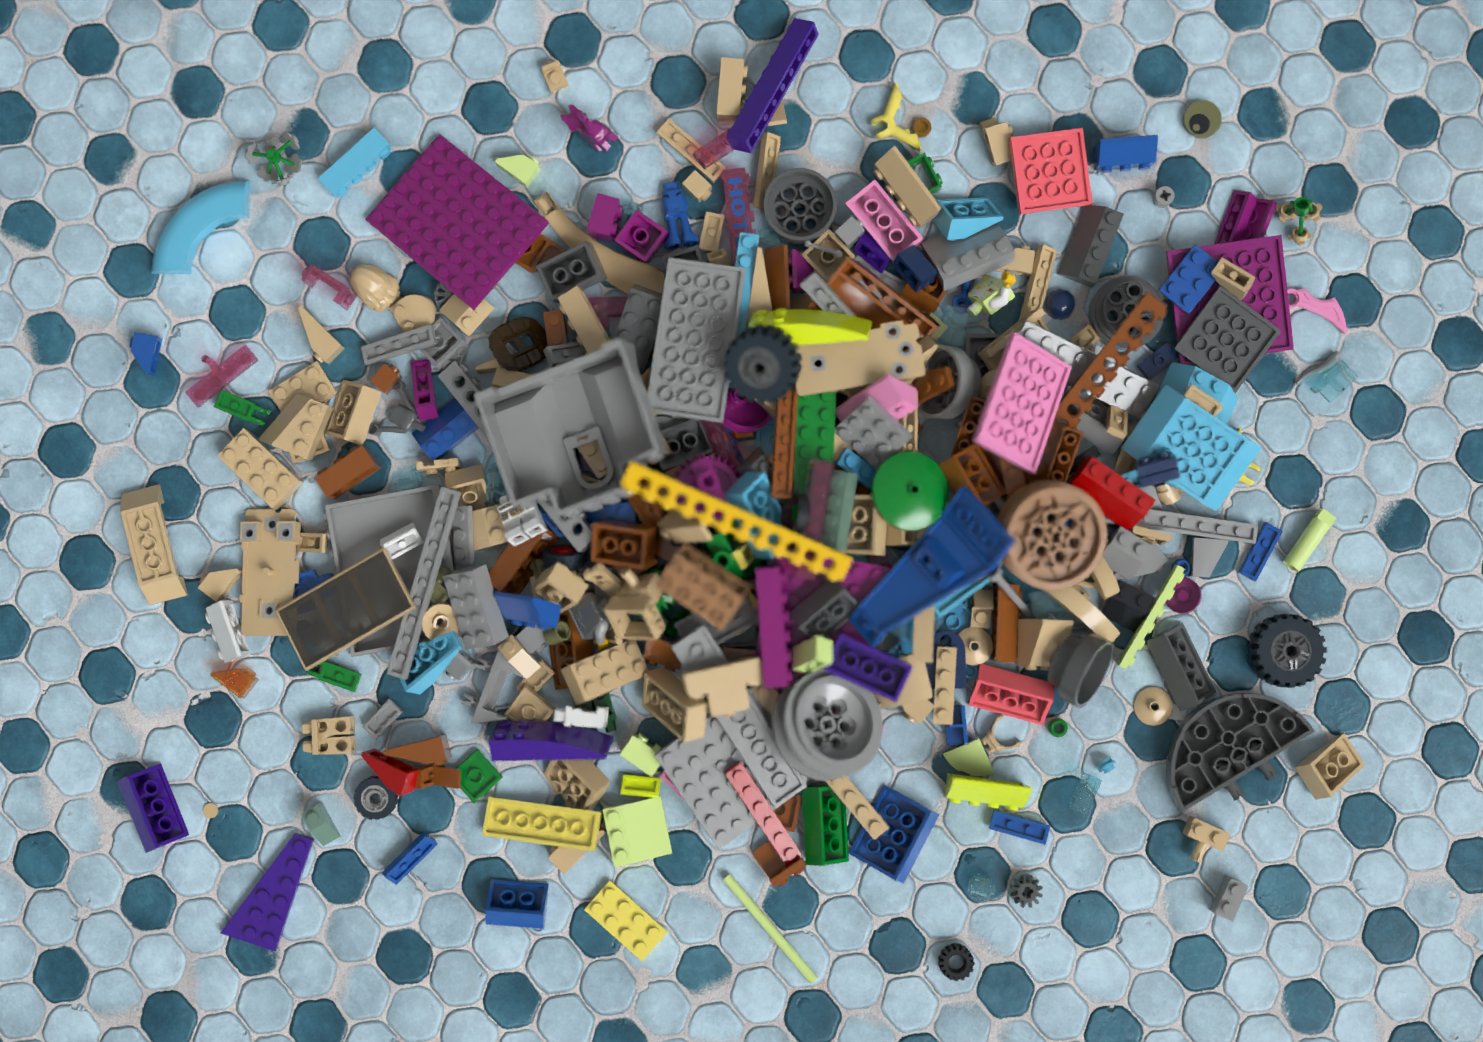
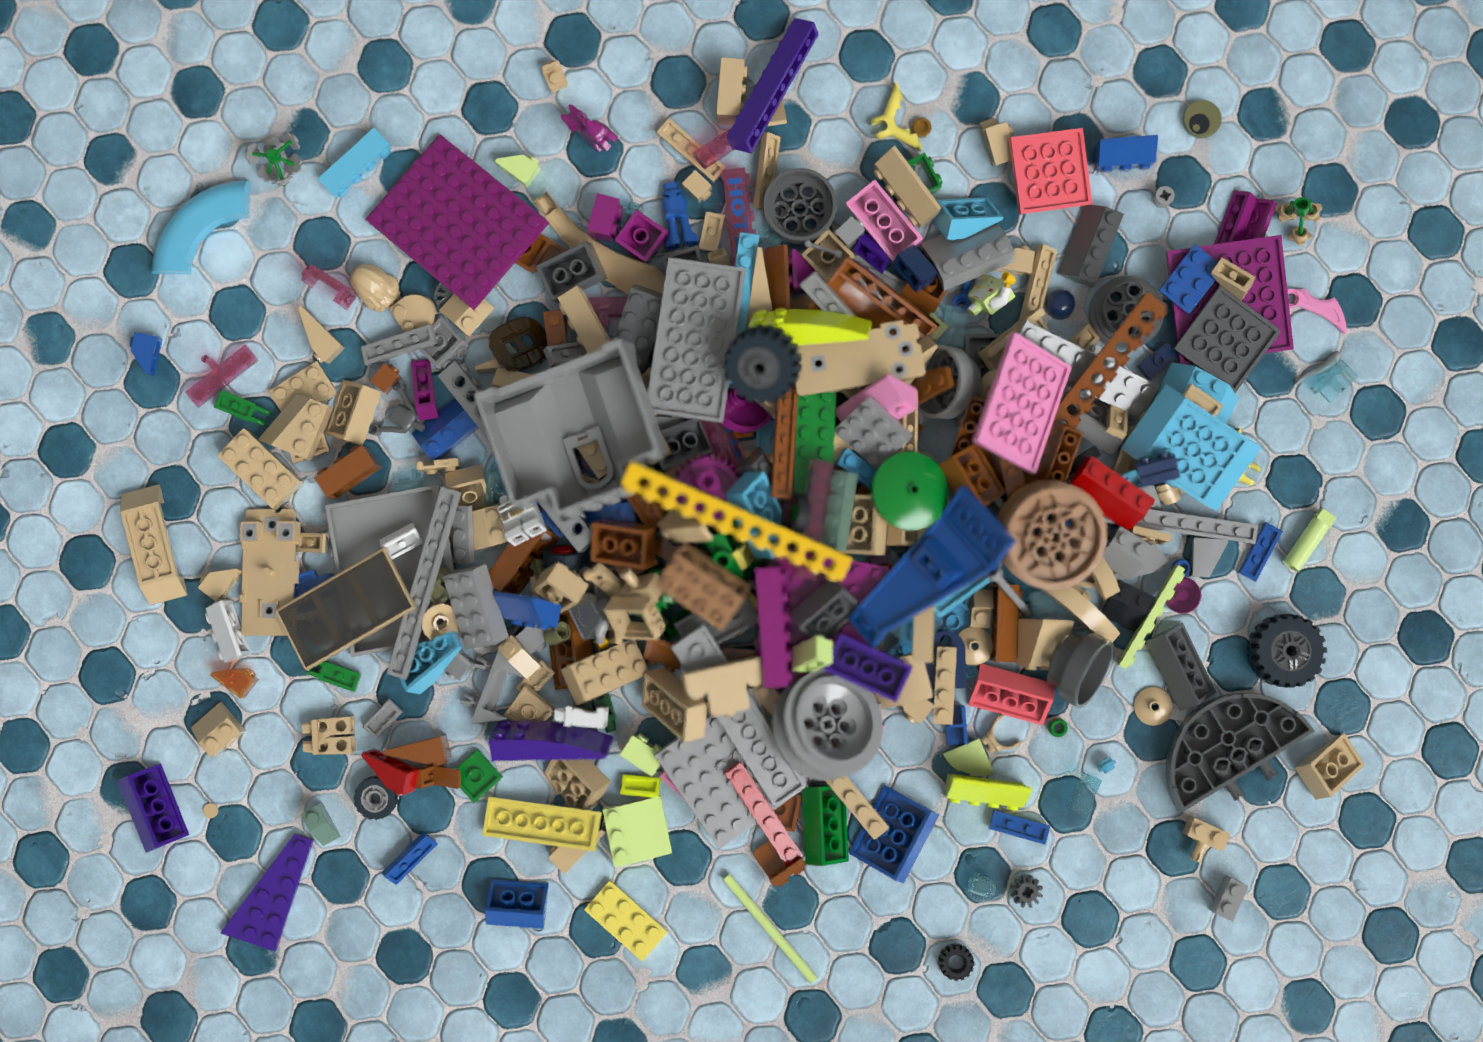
none -> tan slope [191,702,246,757]

